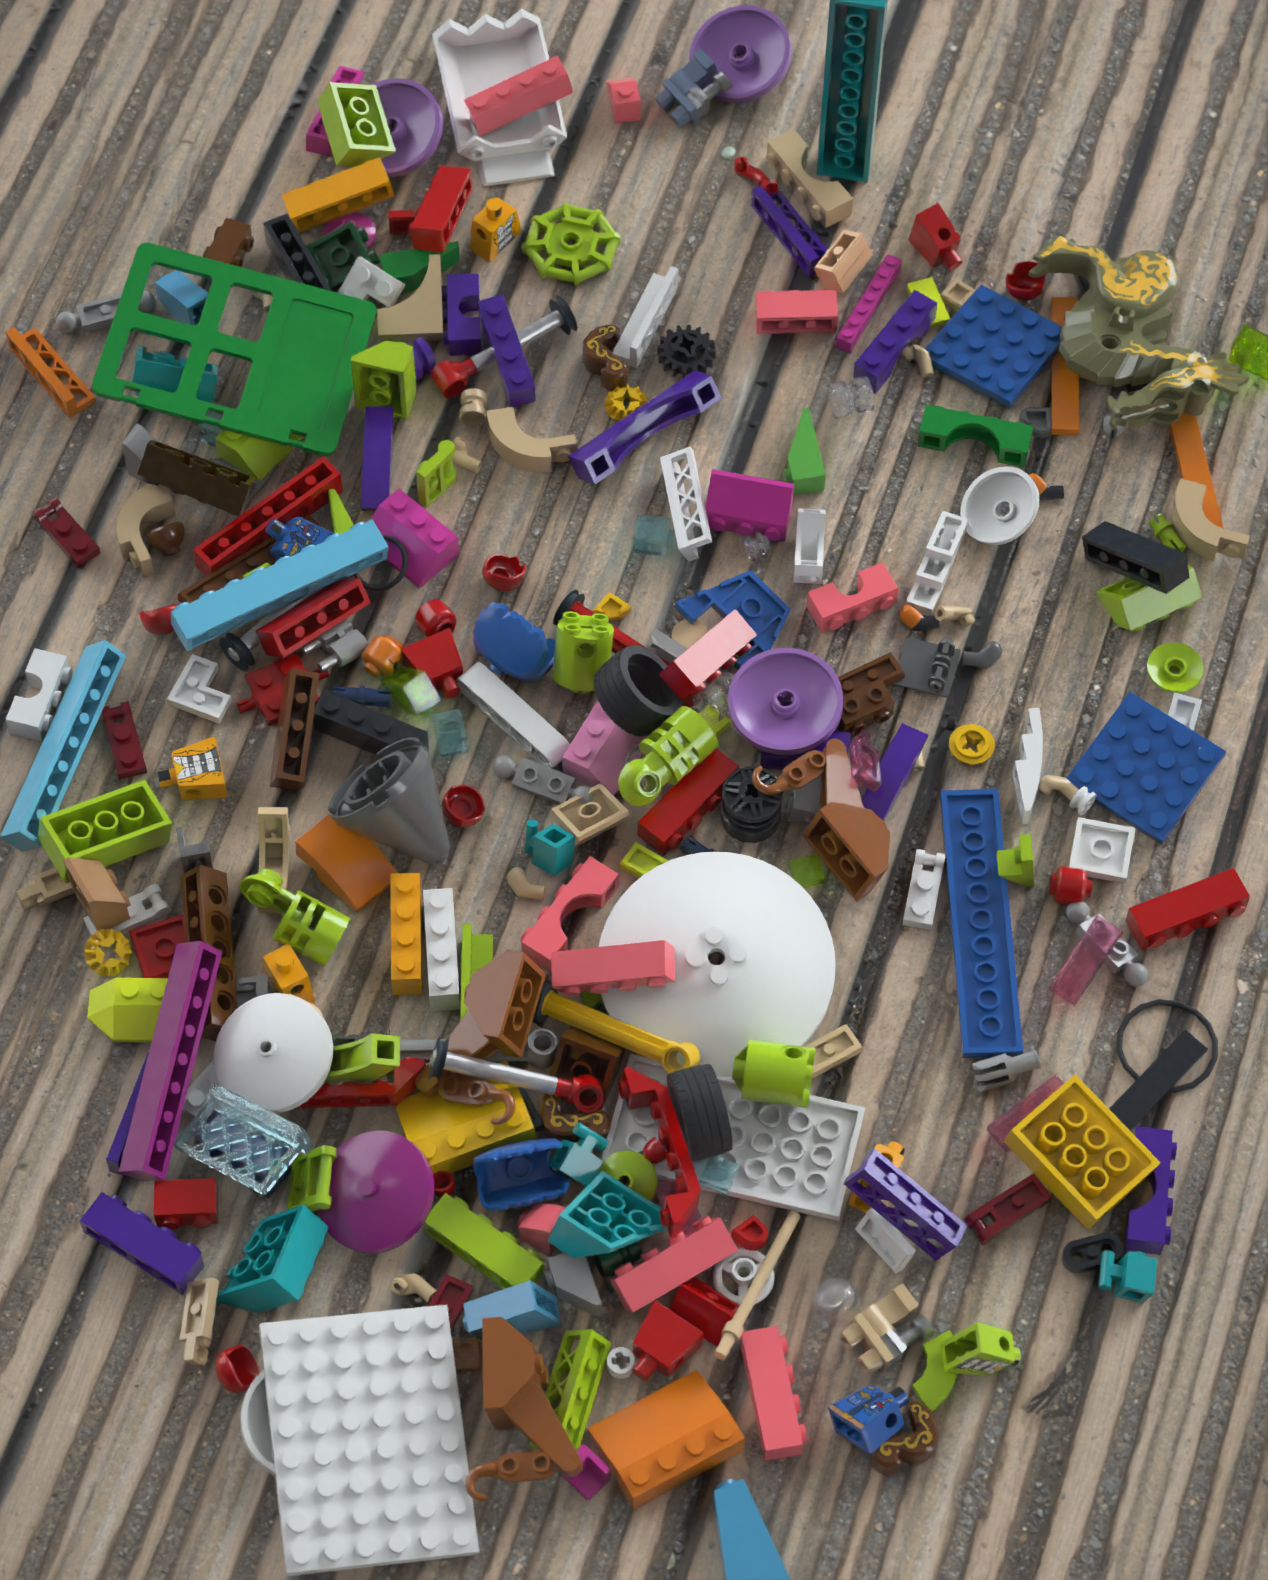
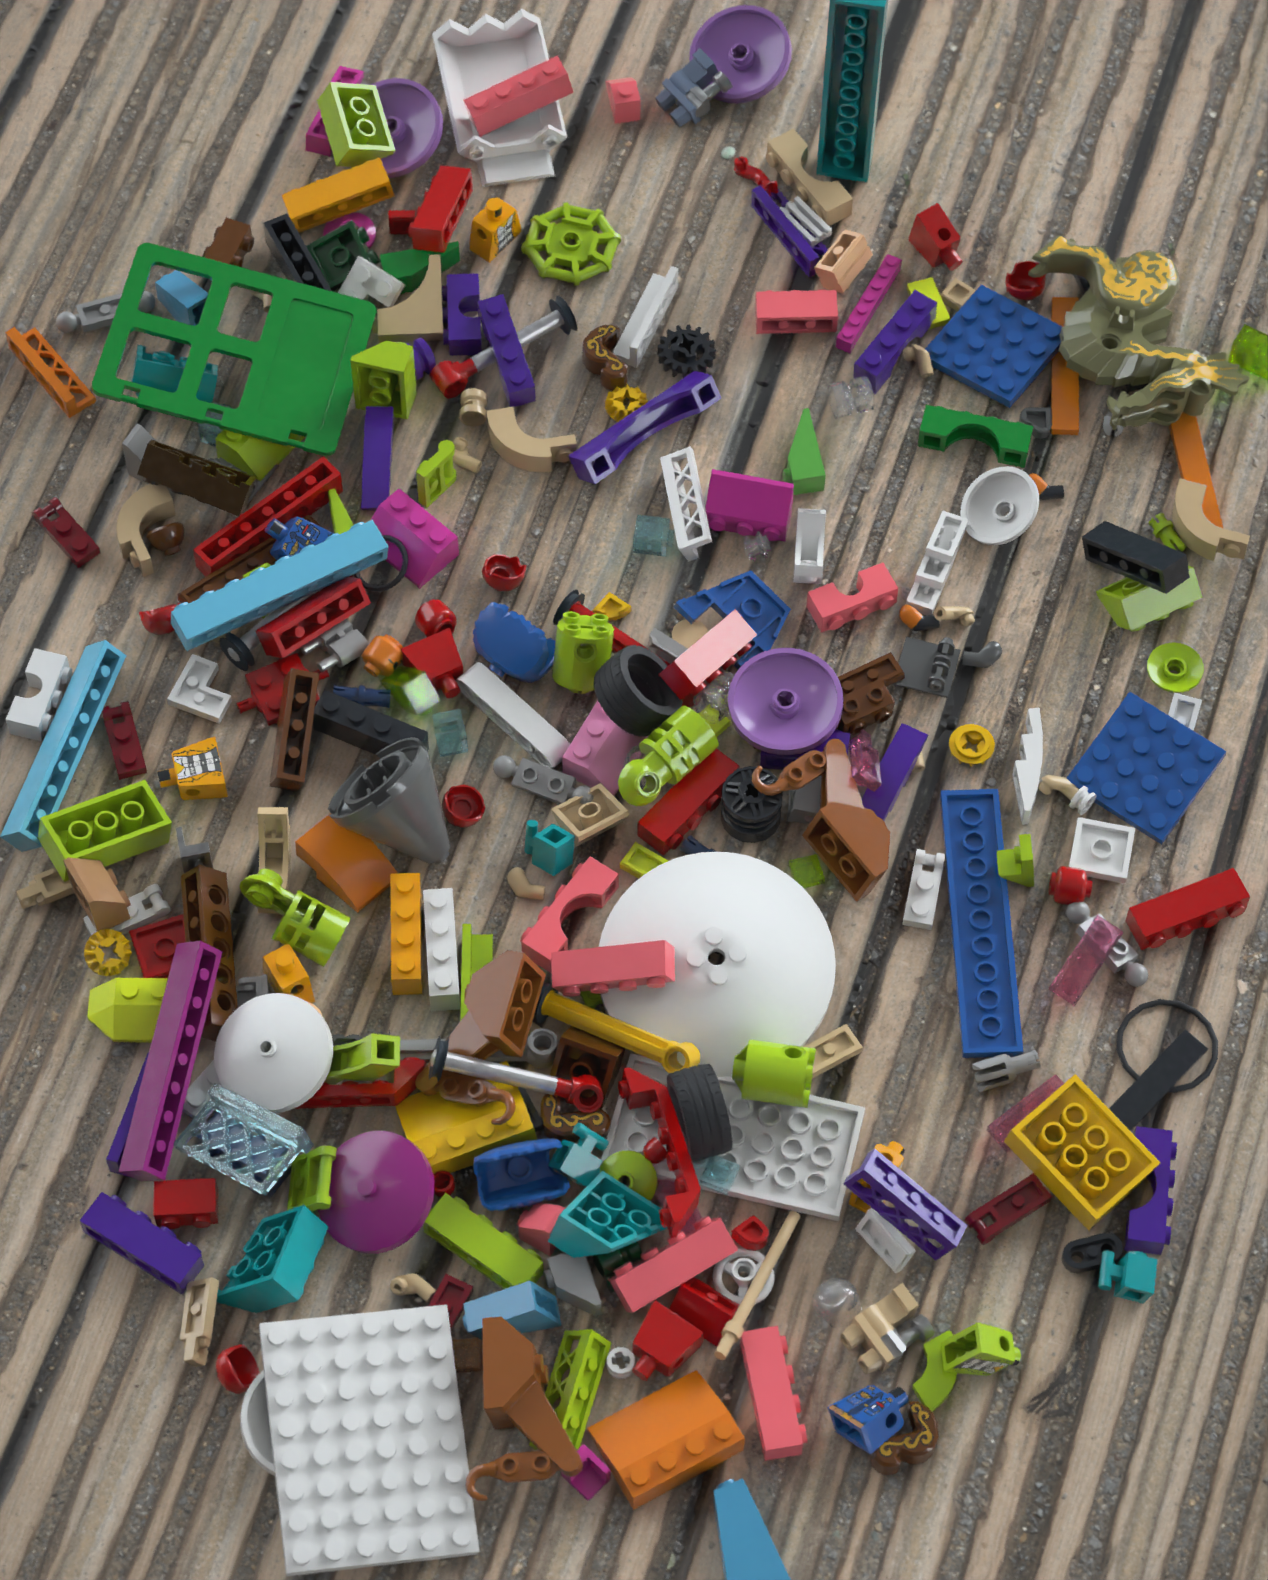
none -> white tile [780,196,832,247]

